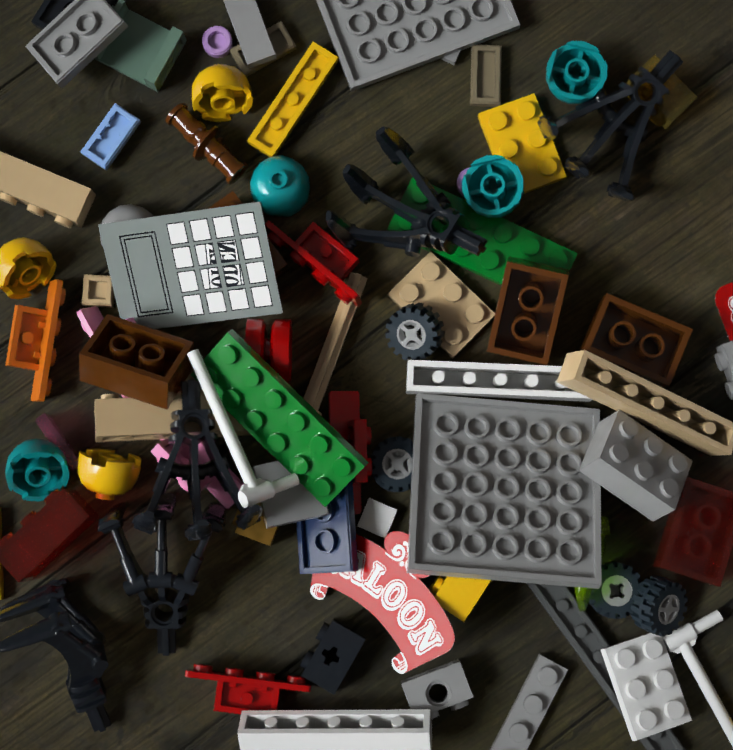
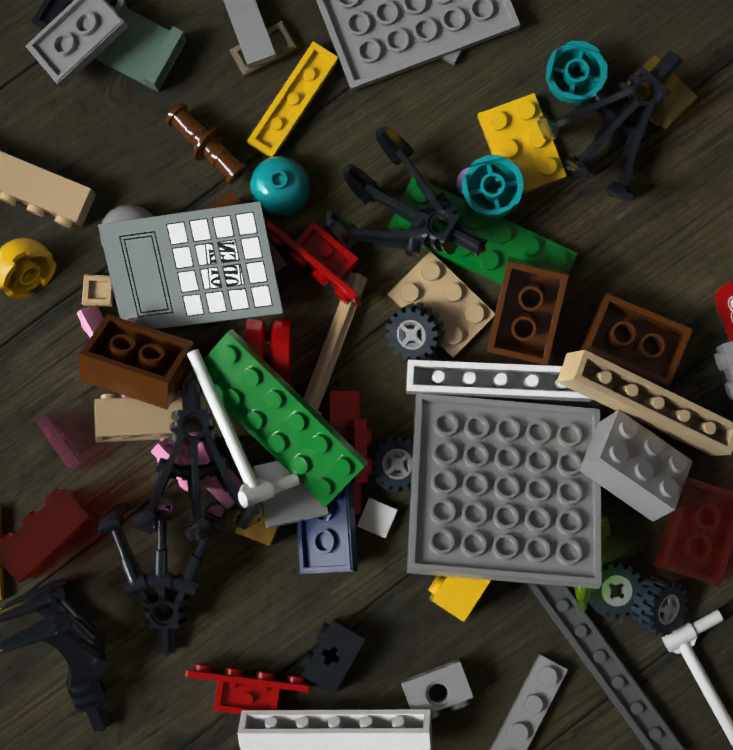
orange bracket [5,279,66,402] -> none
teal cylinder [5,438,70,502] -> none
yellow cylinder [78,449,142,500] -> none
light blue plate [80,103,141,171] -> none
yellow cylinder [191,64,253,122] -> none
lavender tile [202,26,233,58] -> none
sticker [310,531,455,674] -> none
dark tan tile [470,45,502,107] -> none
white plate [601,633,692,741] -> none

